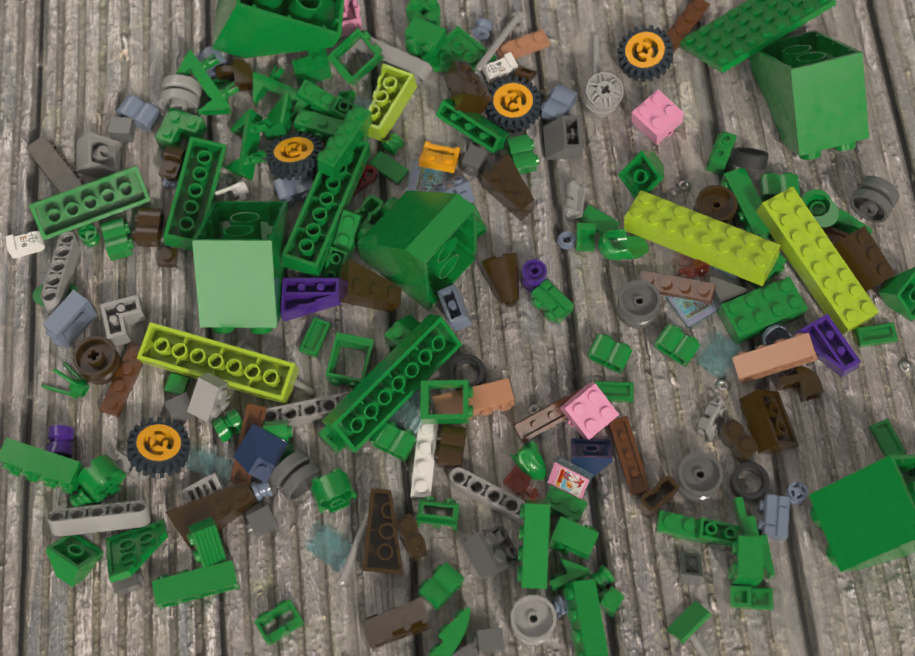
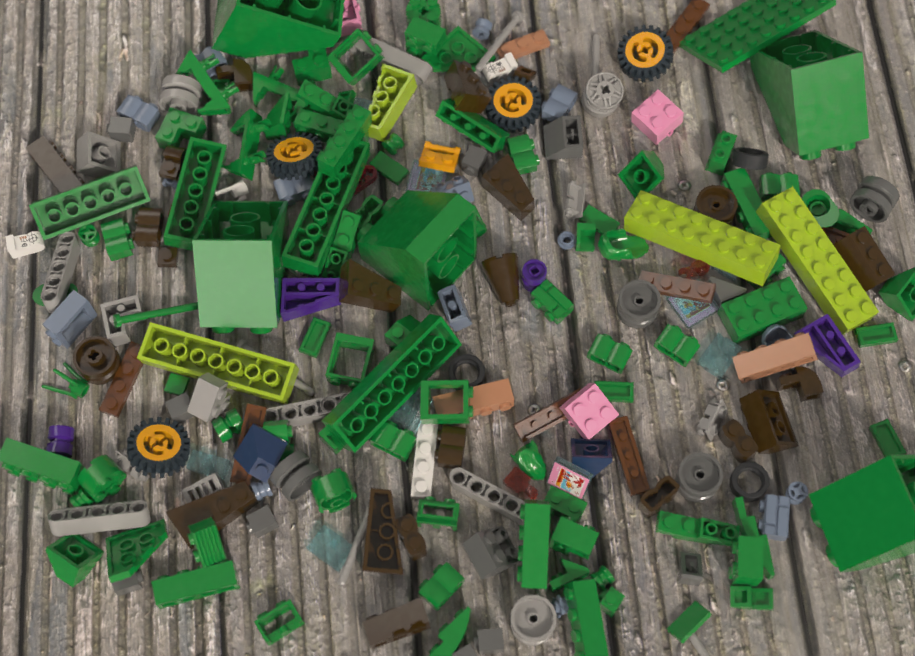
none -> green bar [113,302,198,328]

